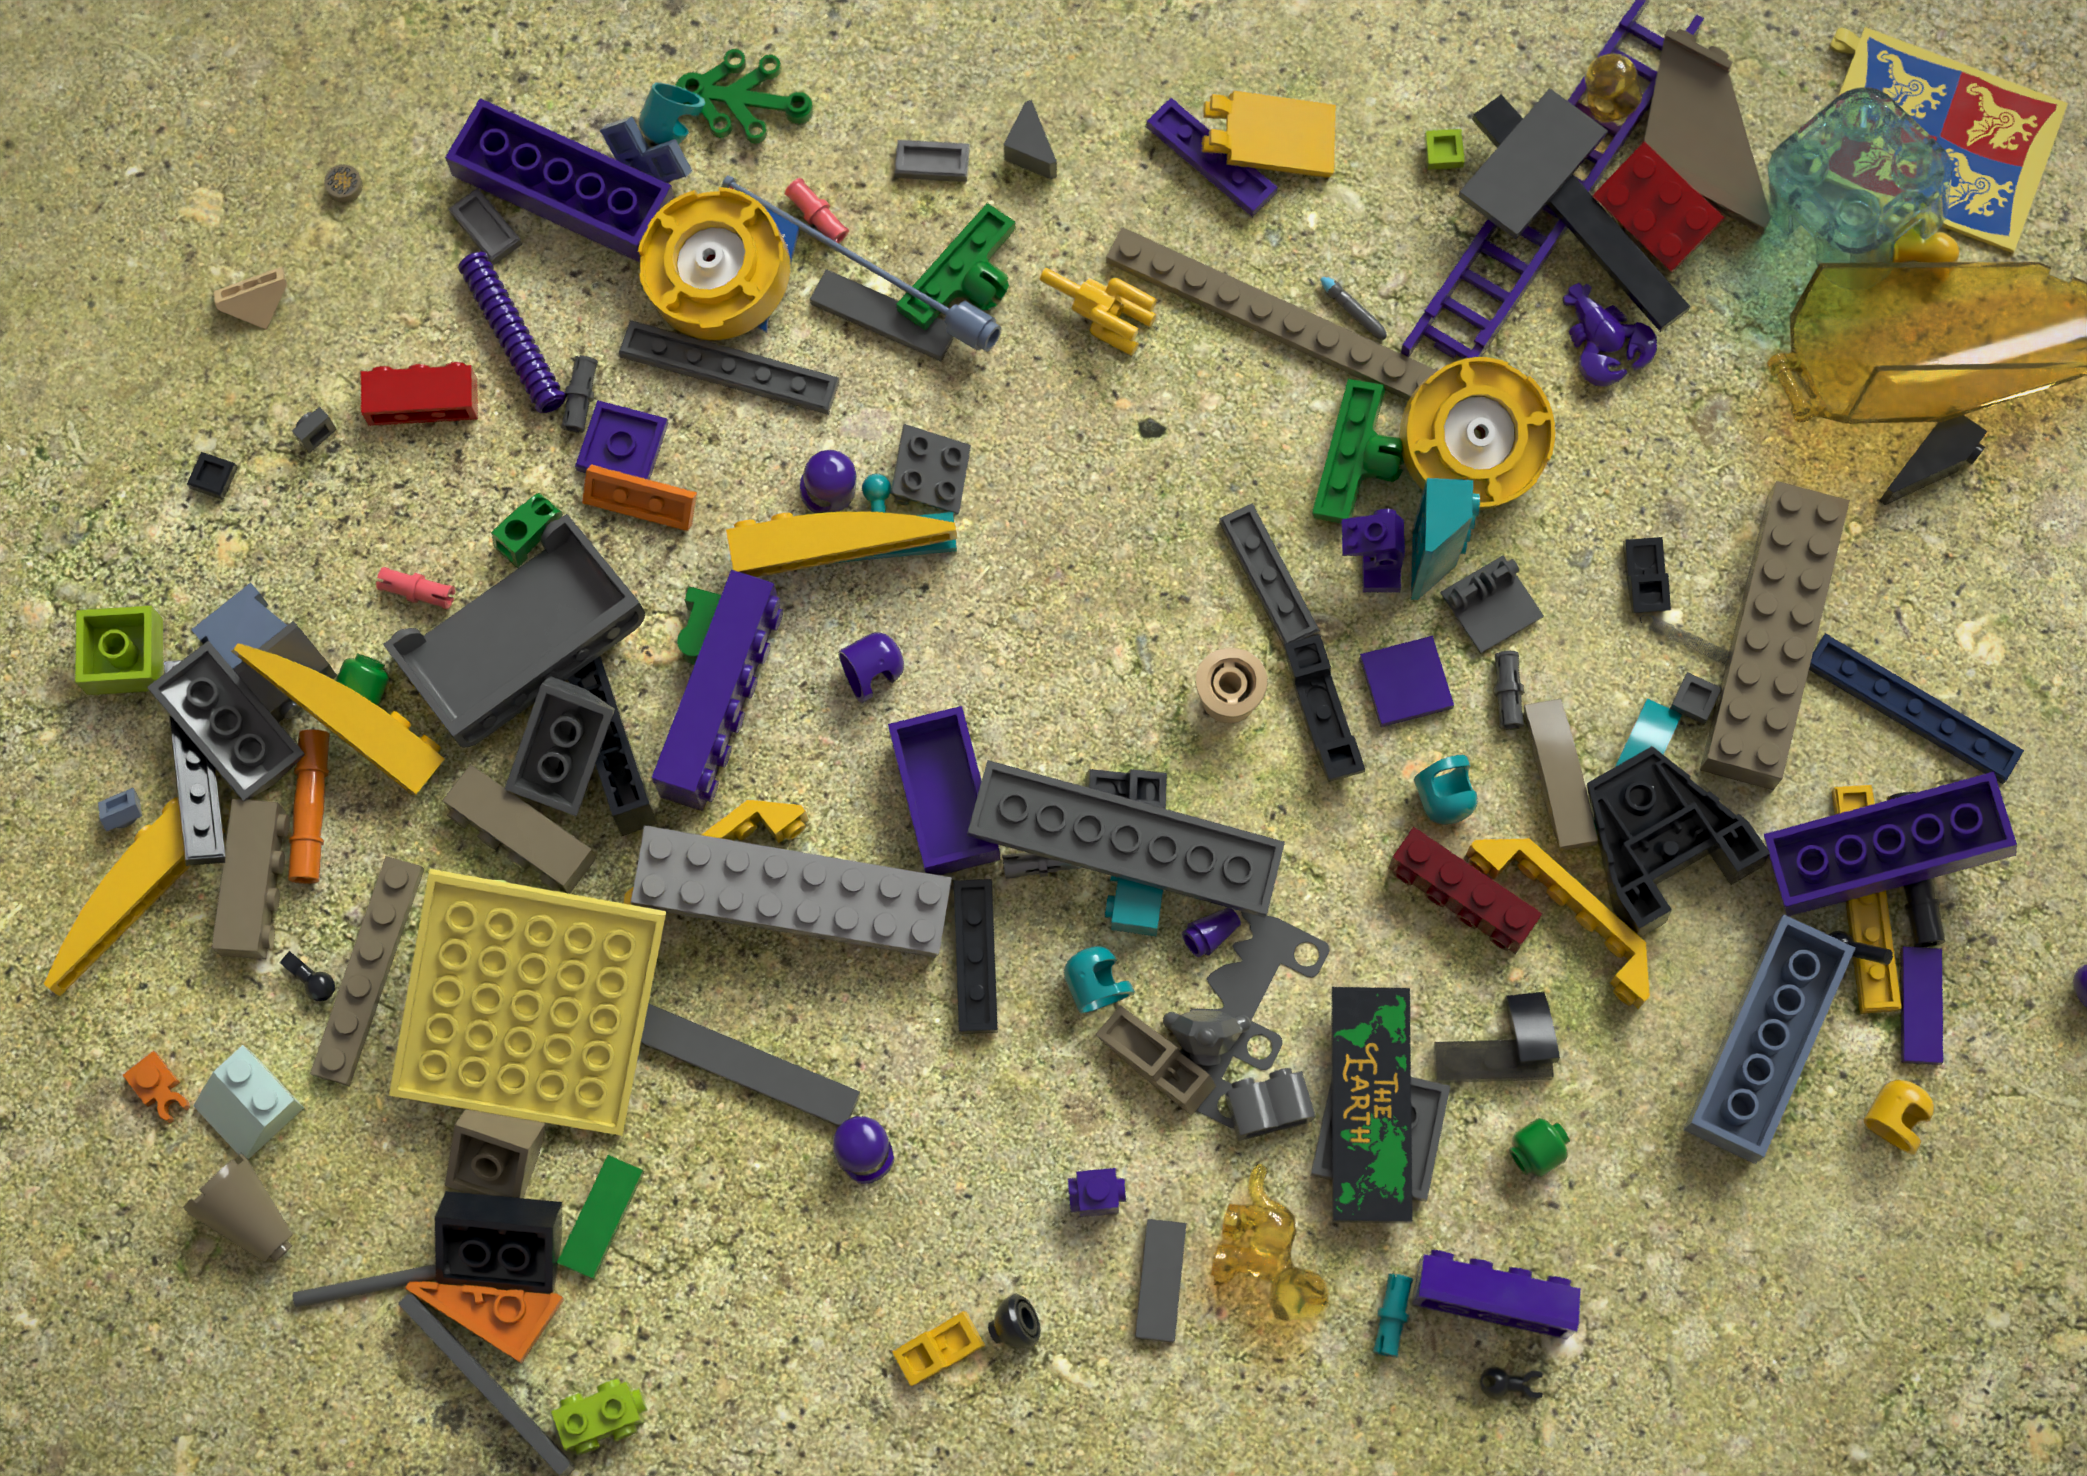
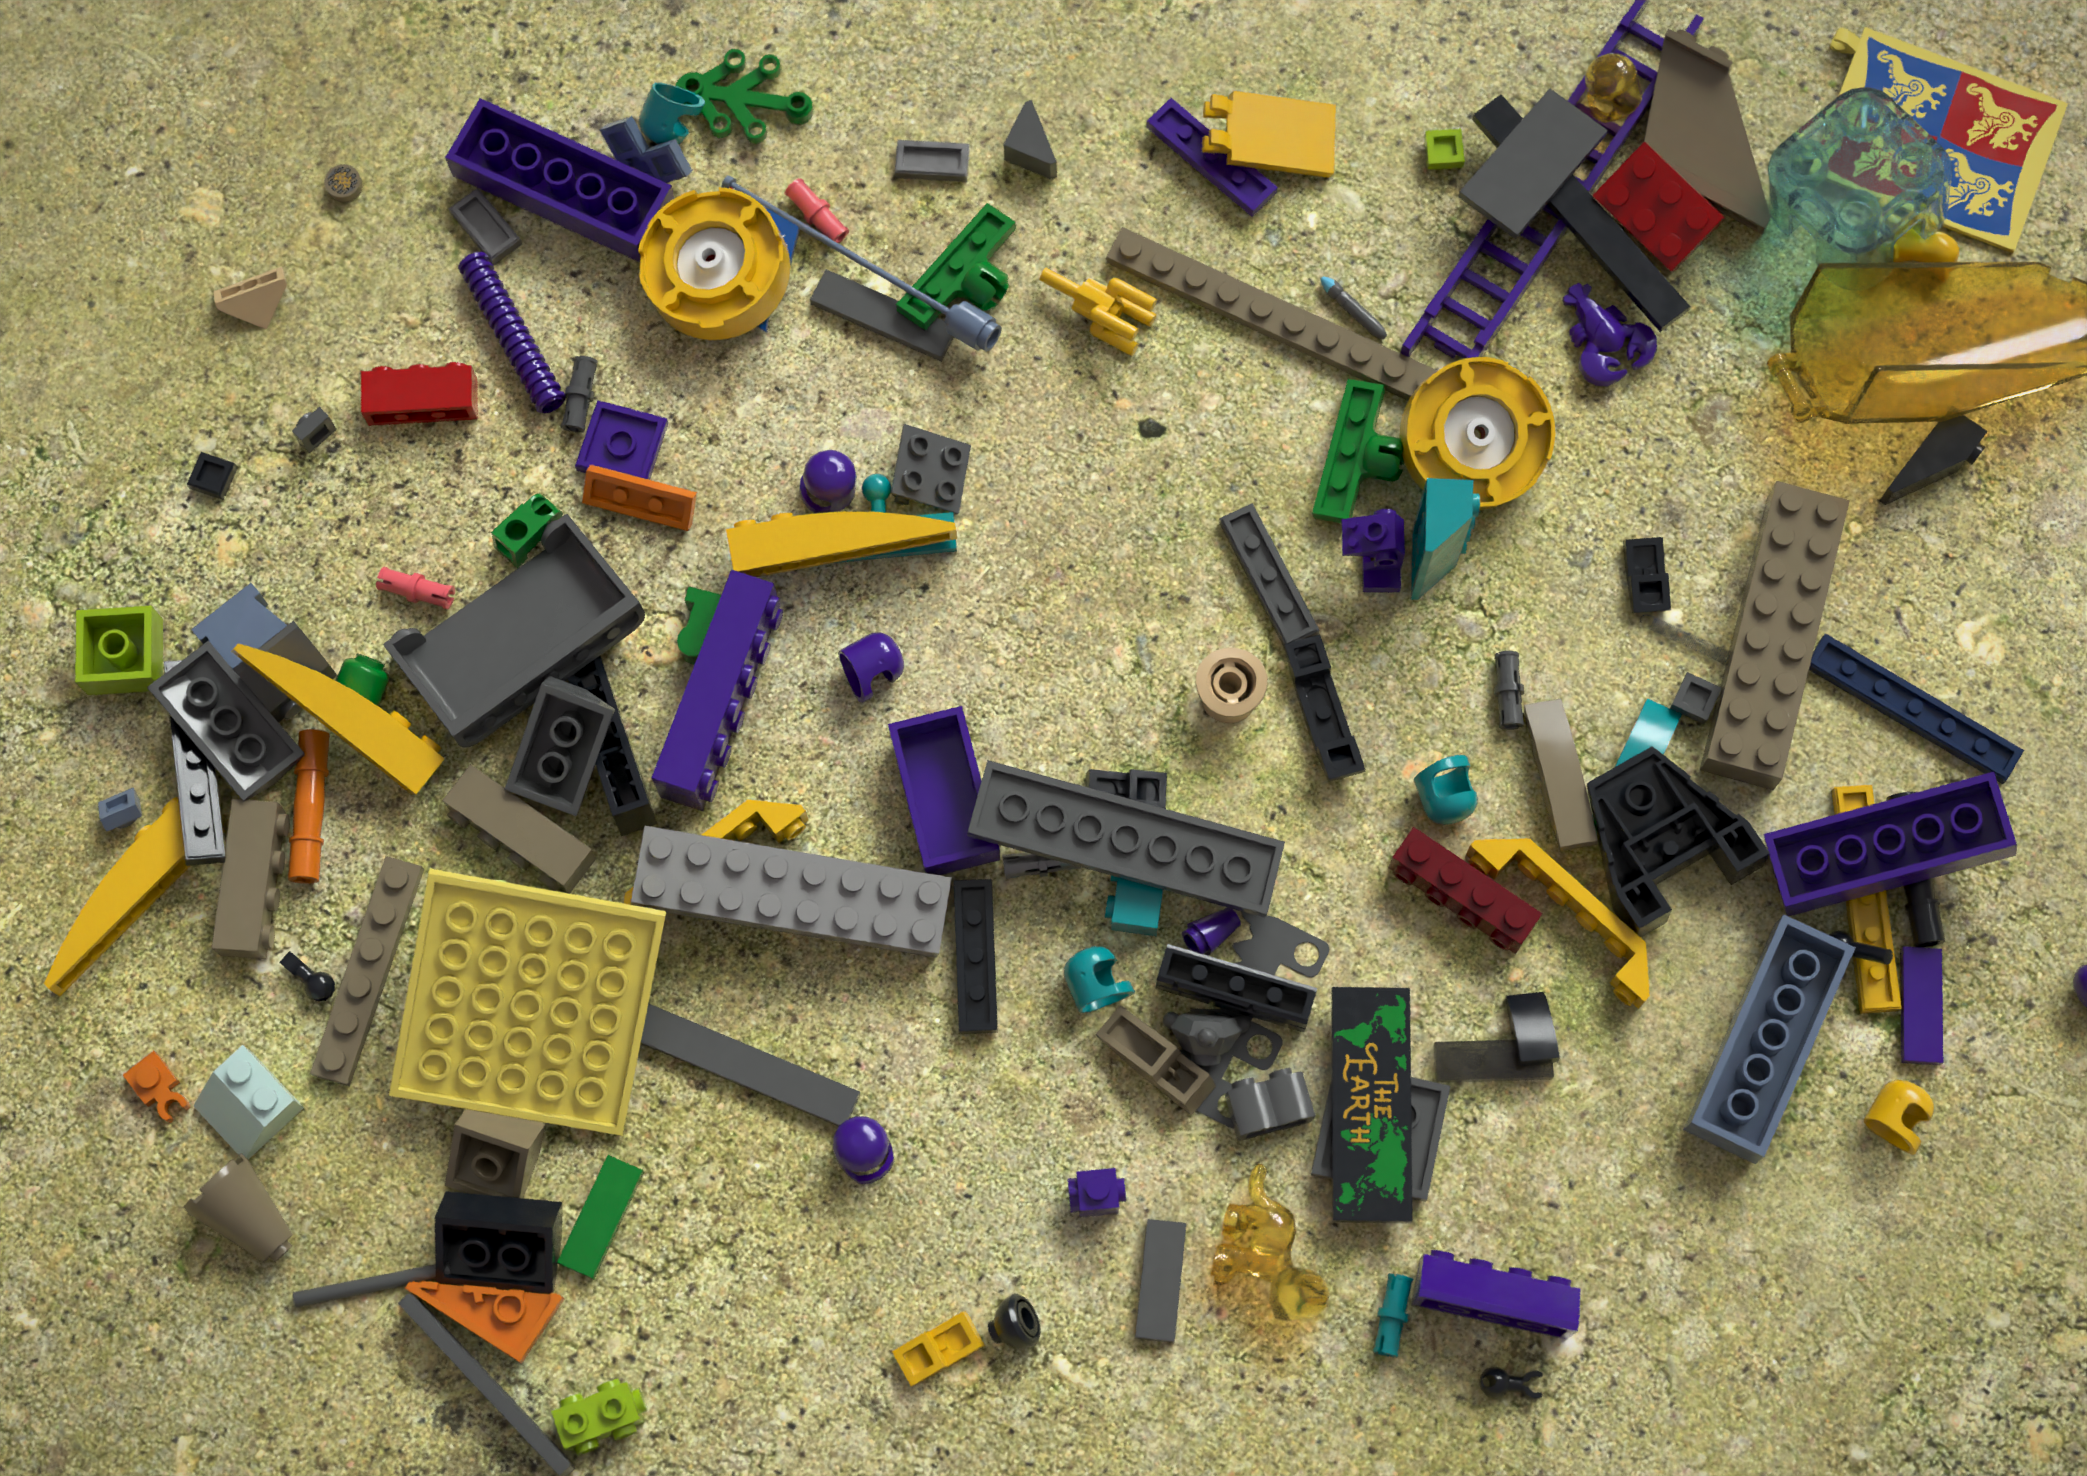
dark grey tile [619,320,840,415] -> none
dark purple tile [1360,636,1454,727] -> none
dark grey hinge [1440,555,1544,654] -> none
green head [1509,1118,1570,1177] -> none
none -> black brick [1156,944,1318,1033]

